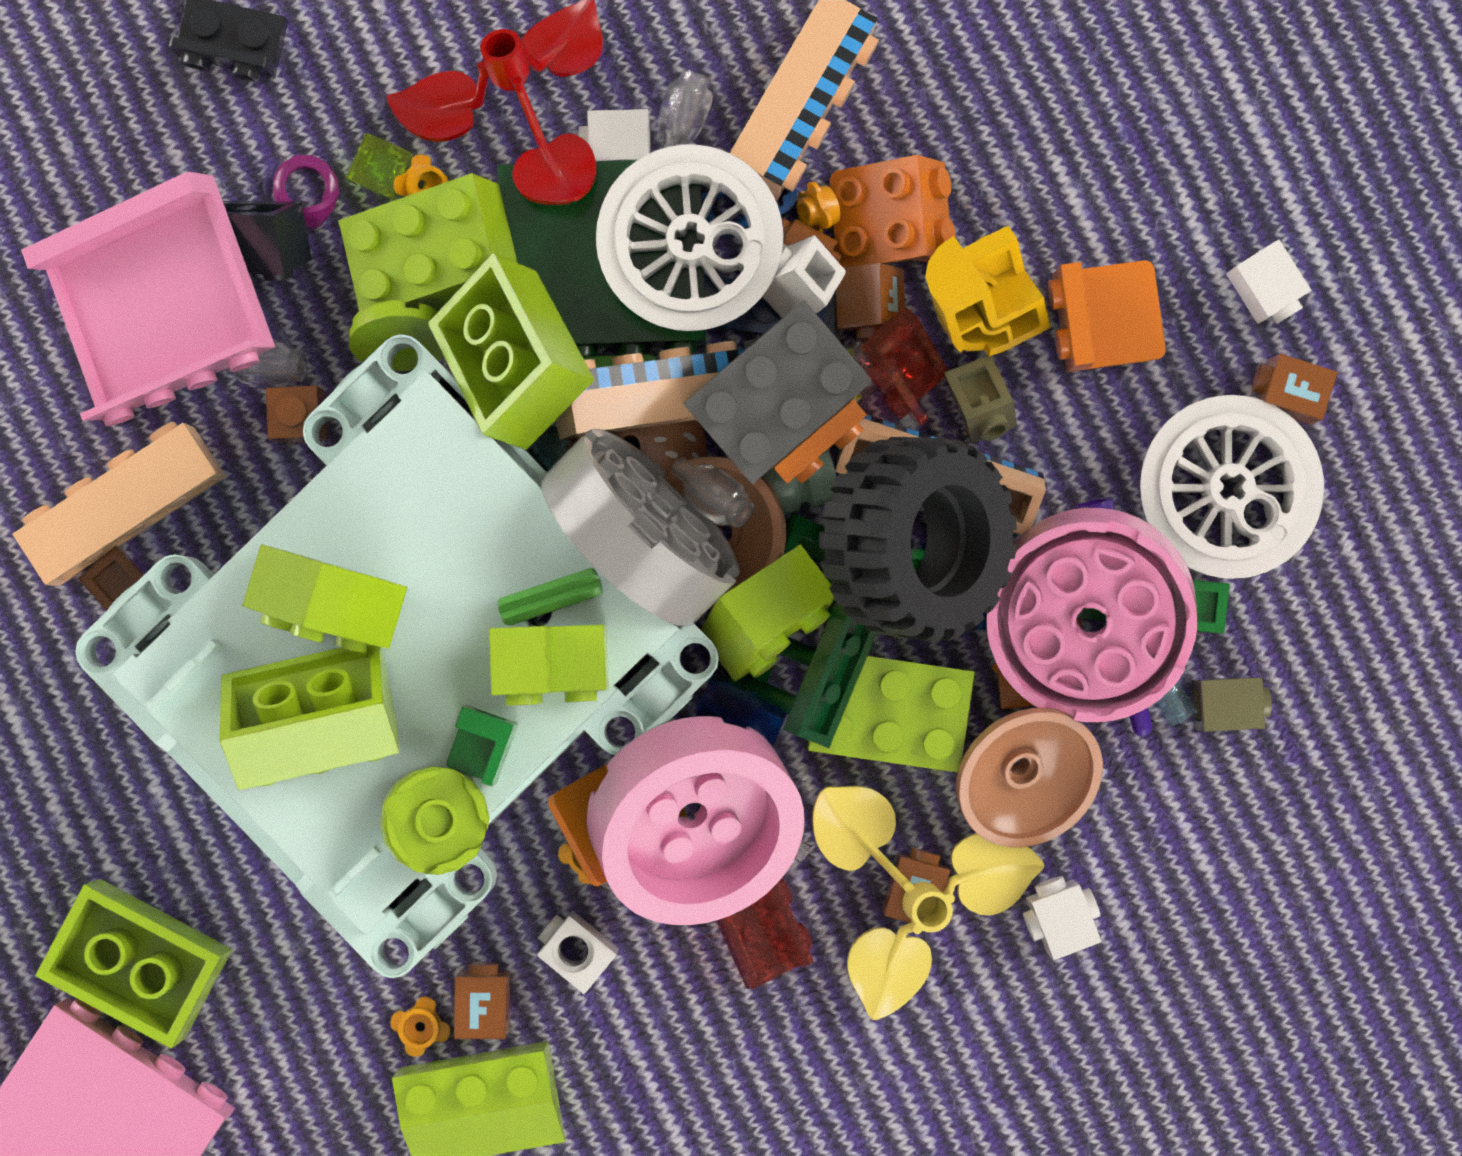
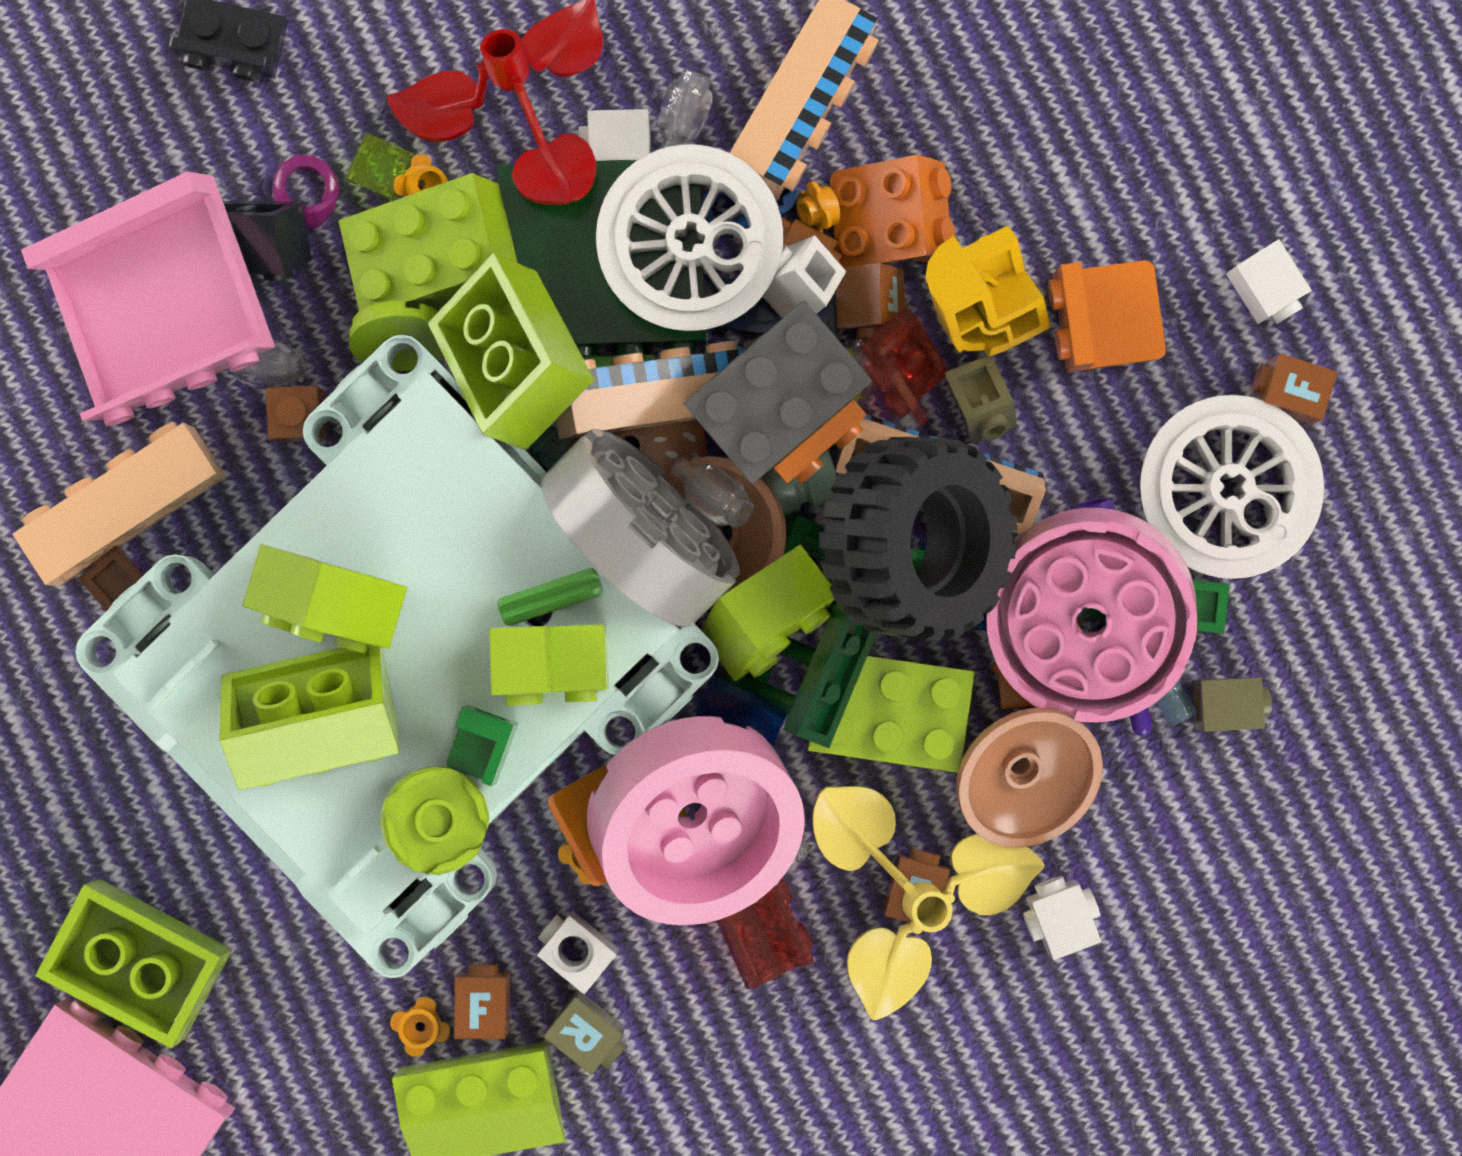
none -> olive brick [544,990,626,1075]

